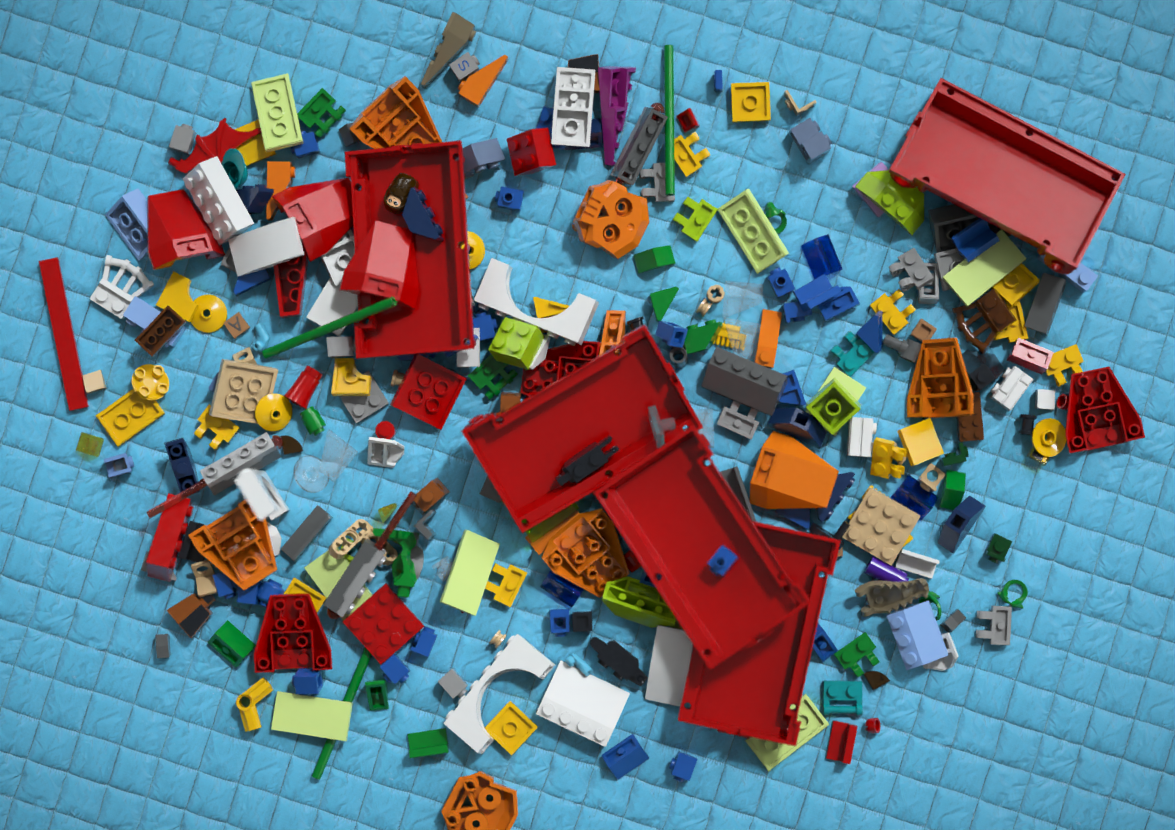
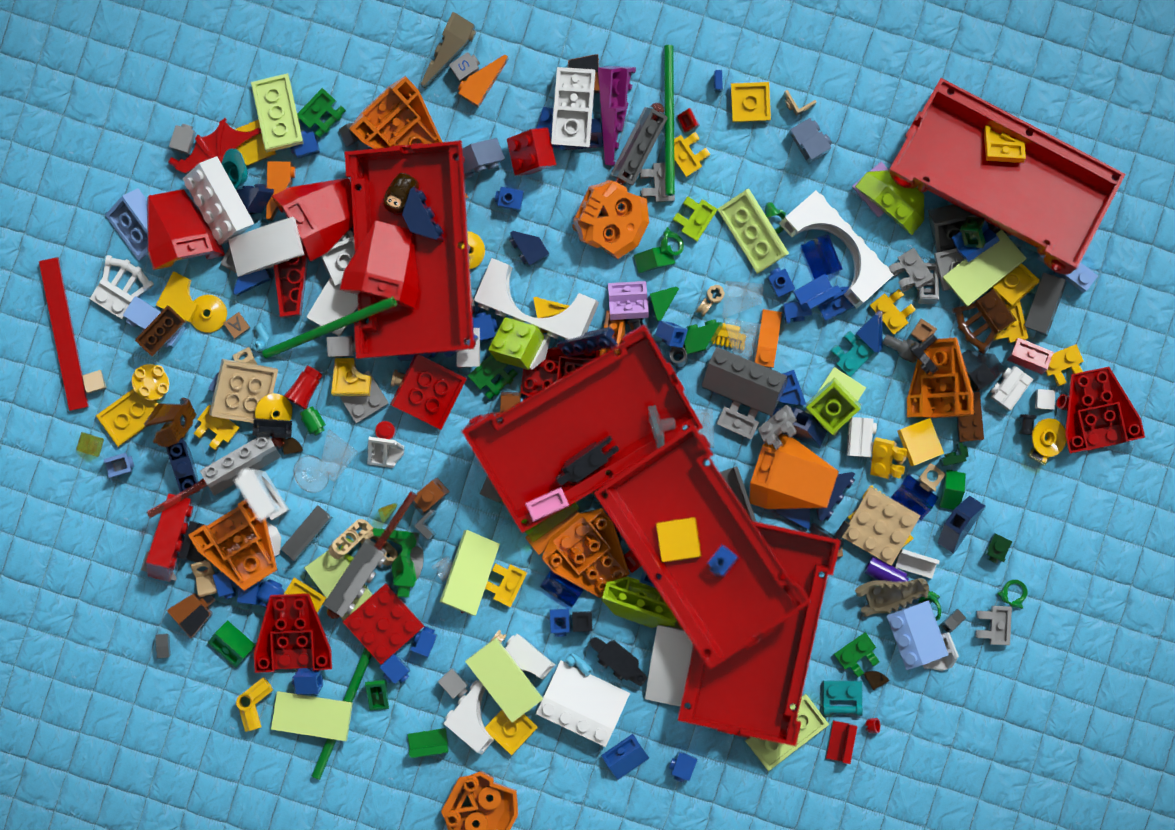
blue slope [812,623,838,662] -> none
none -> reddish brown piece [144,397,197,447]
none -> black hinge [253,418,292,439]
none -> yellowish green tile [465,638,543,722]
none -> dark blue slope [509,231,549,267]
none -> bright pink tile [525,488,569,521]
none -> dark blue bracket [557,327,618,357]
none -> lavender slope [608,281,649,320]
none -> yellow tile [656,518,701,562]
none -> green piece [660,227,684,256]
none -> light grey plate [758,405,796,450]
none -> white arch [779,191,893,309]
none -> black piece [908,334,939,375]
none -> dark green bracket [960,217,986,248]
none -> yellow wing [984,126,1026,163]

